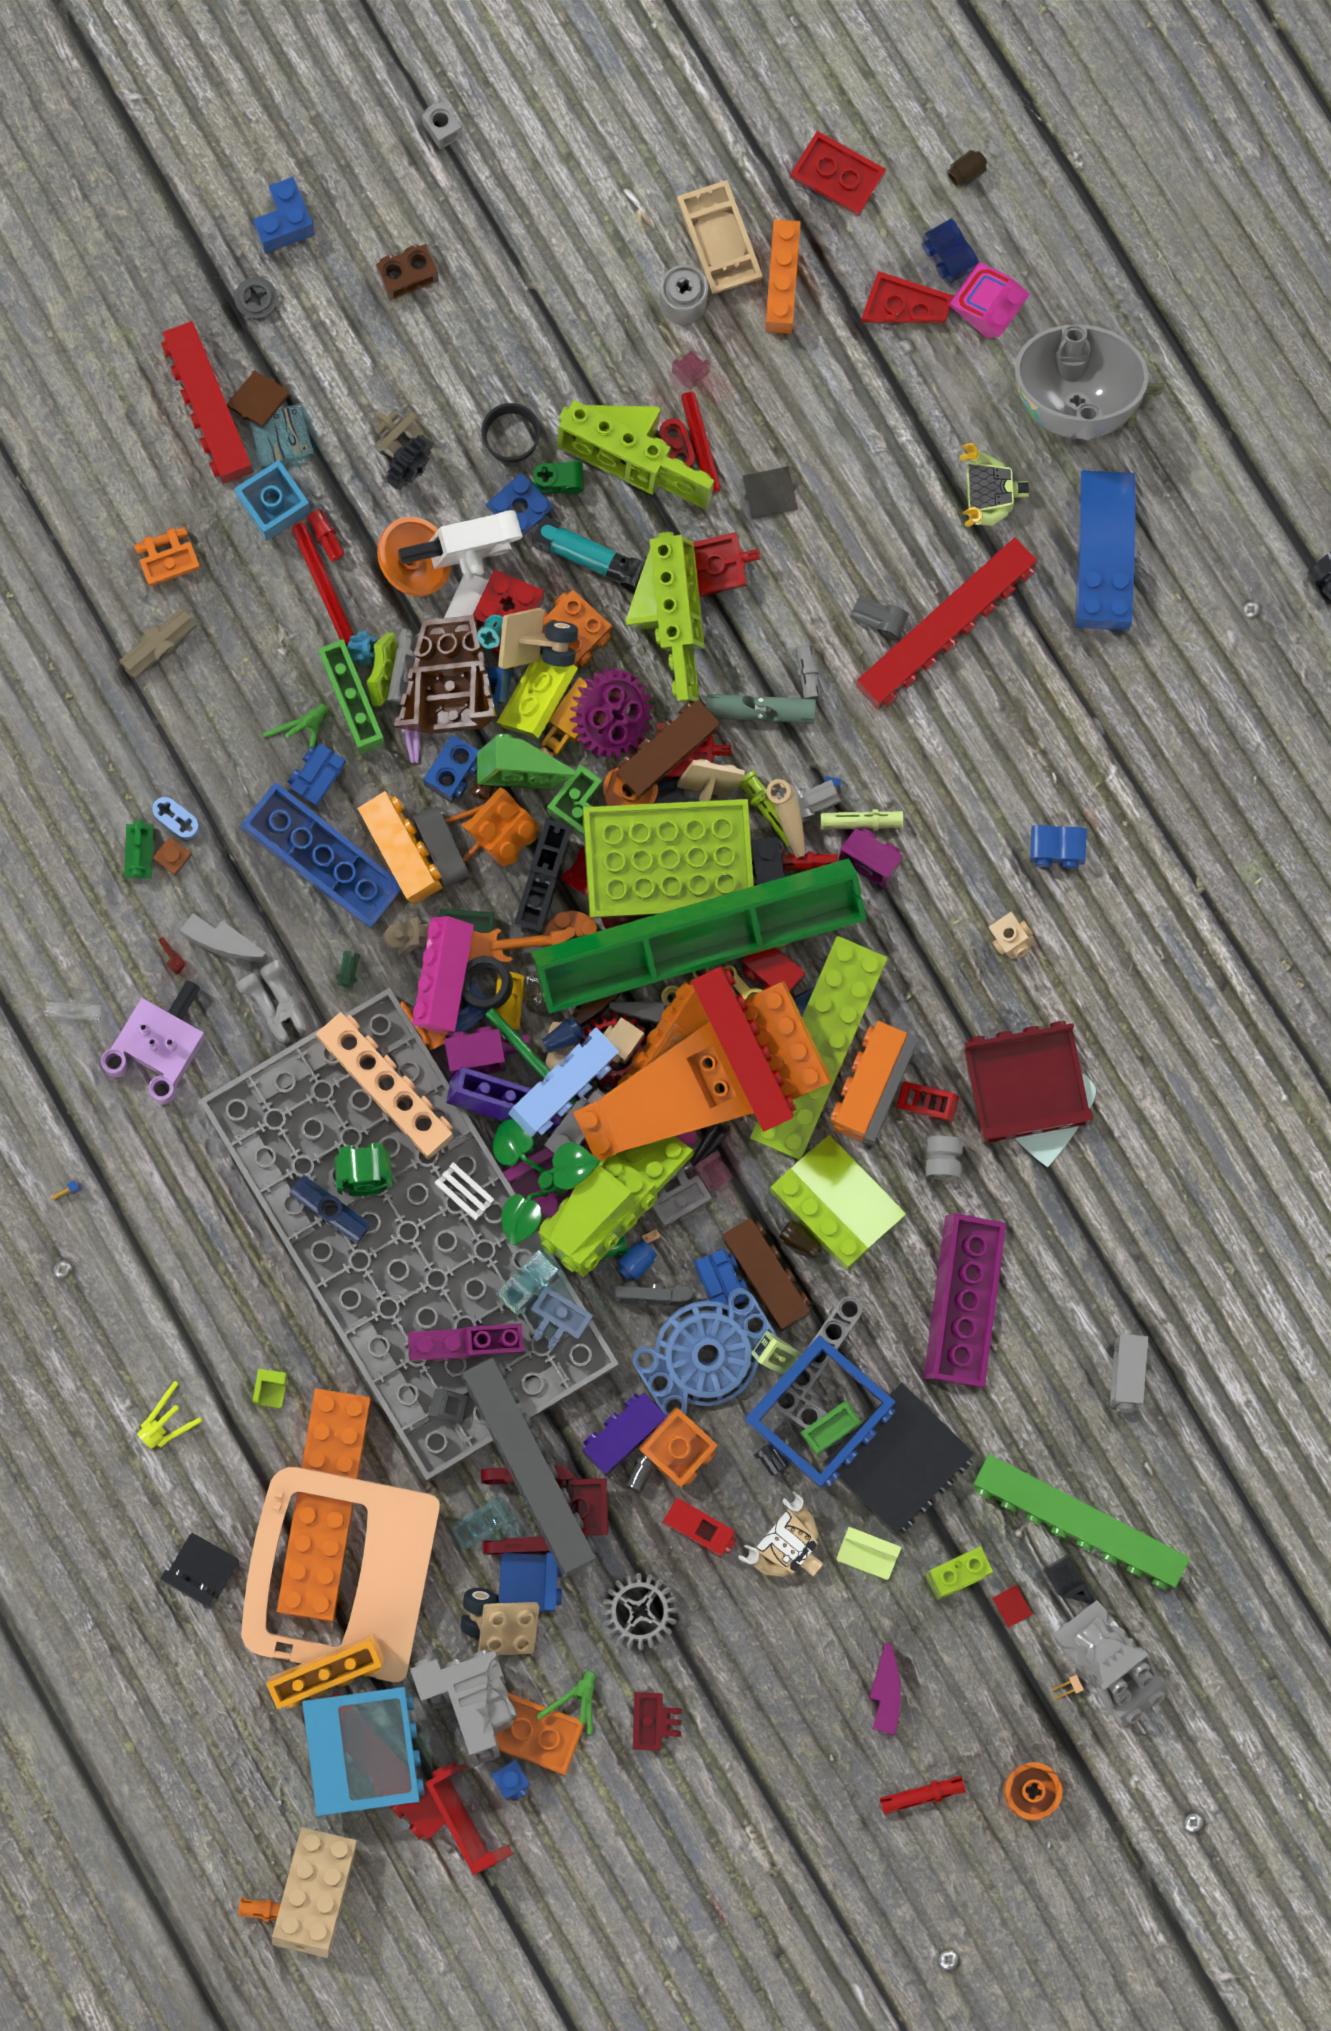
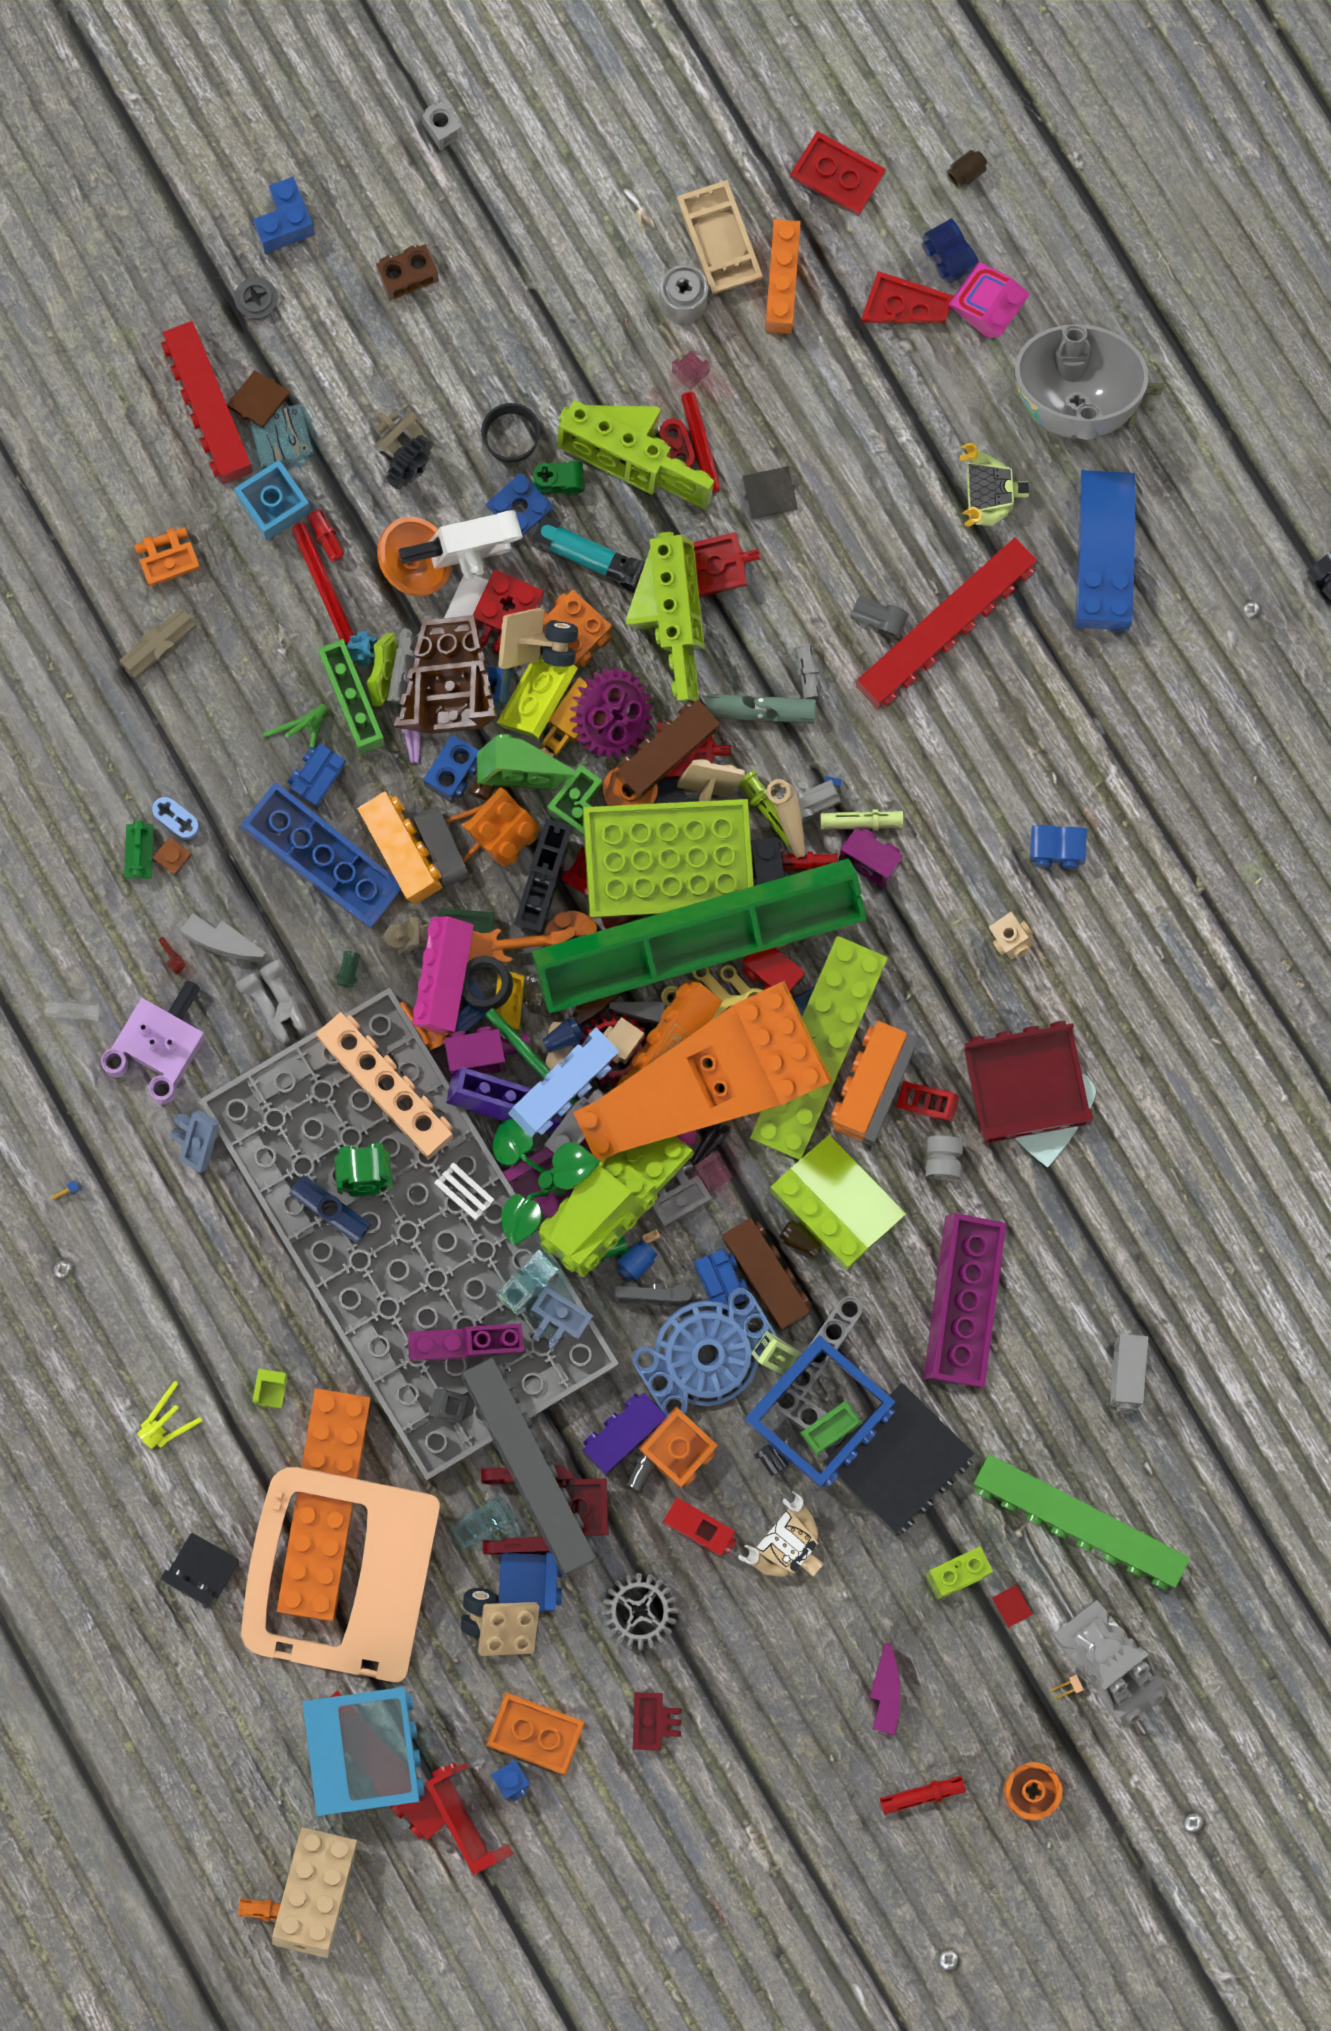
light orange brick [266,1634,385,1709] -> none
light grey brick [410,1650,517,1766] -> none
teal bush [477,615,503,649] -> none
bright green plant [537,1671,596,1735] -> none
red brick [691,966,797,1132] -> none
yellowish green panel [836,1527,901,1580] -> none
black slope [1043,1555,1095,1604] -> none
none -> sand blue hinge [170,1110,220,1173]

